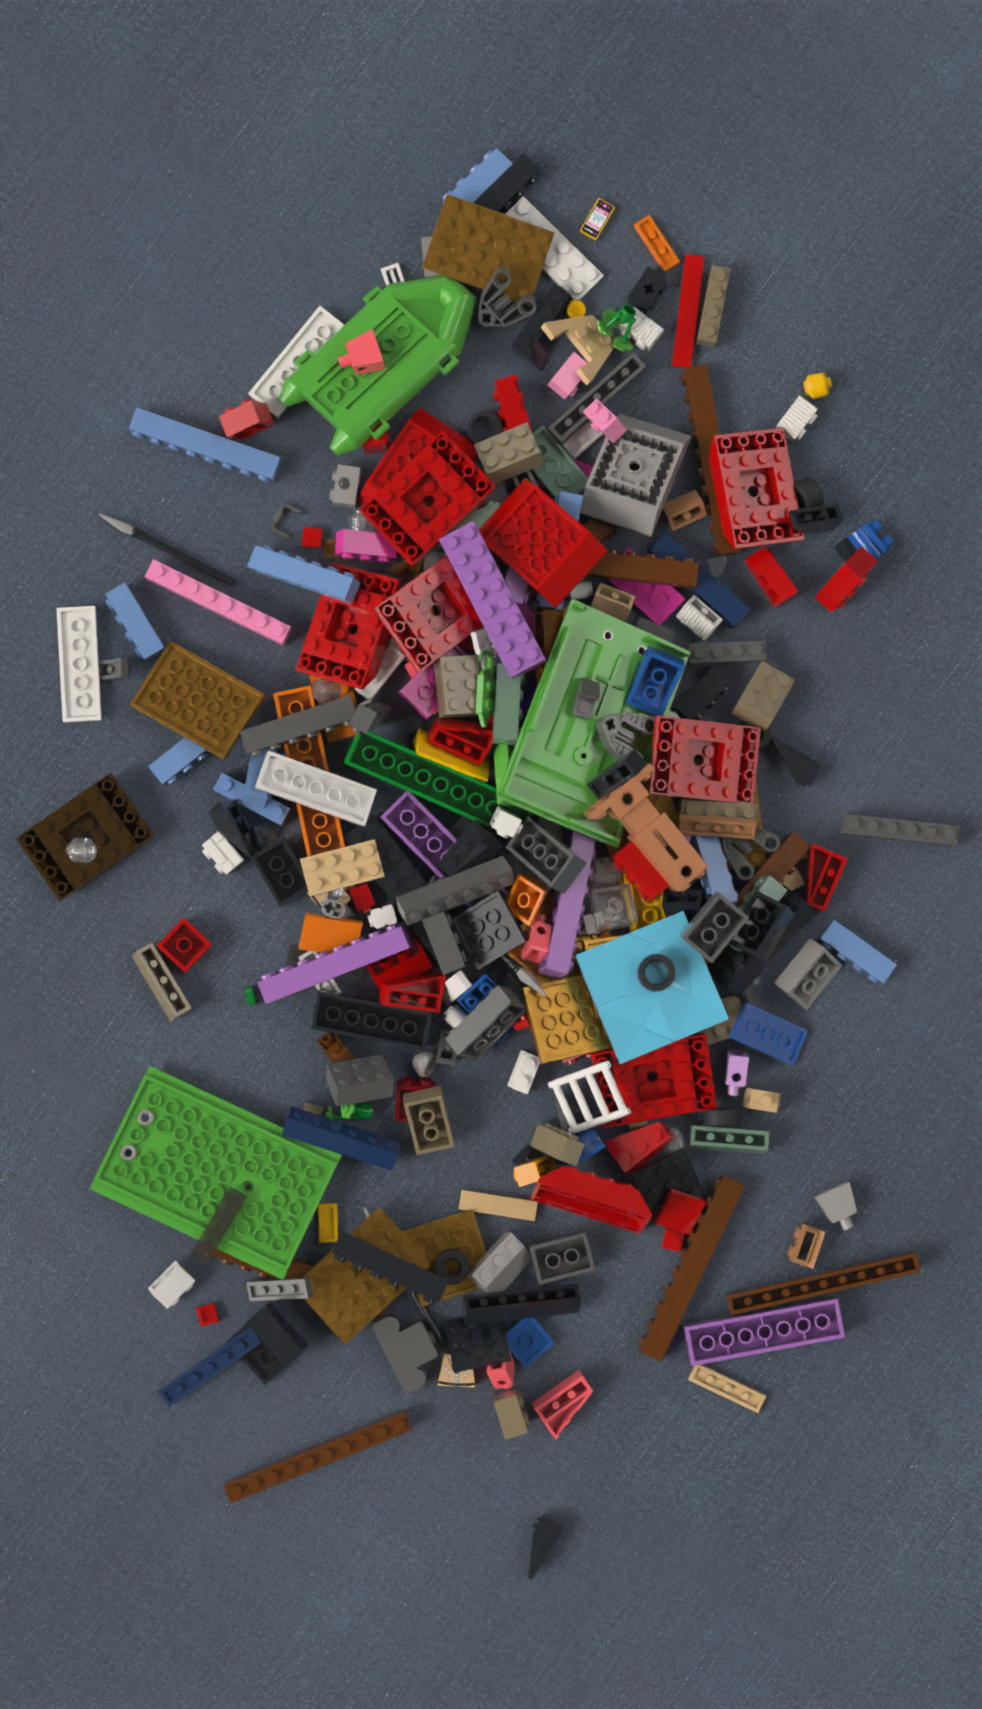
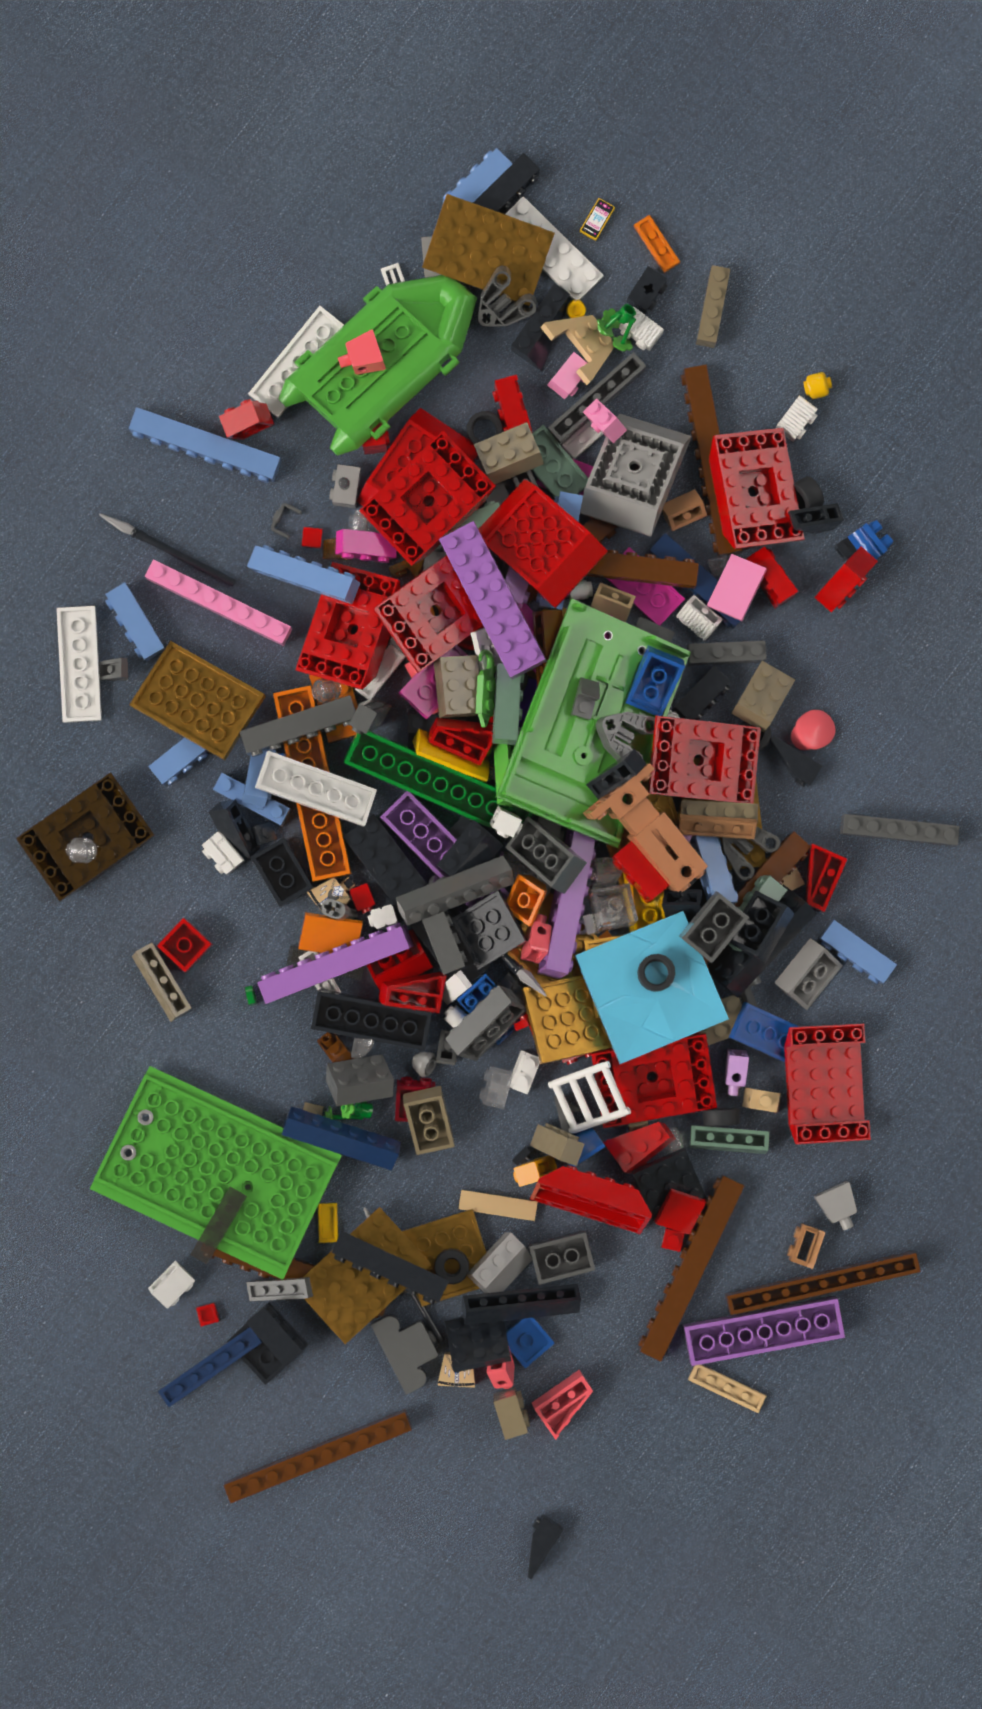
tan plate [300,839,385,897] -> none
red tile [672,254,704,369] -> none
none -> clear tile [351,1038,374,1059]
none -> clear brick [479,1066,513,1109]
none -> bright pink tile [707,554,767,621]
none -> red slope [784,1024,871,1144]
none -> coral piece [791,710,836,750]

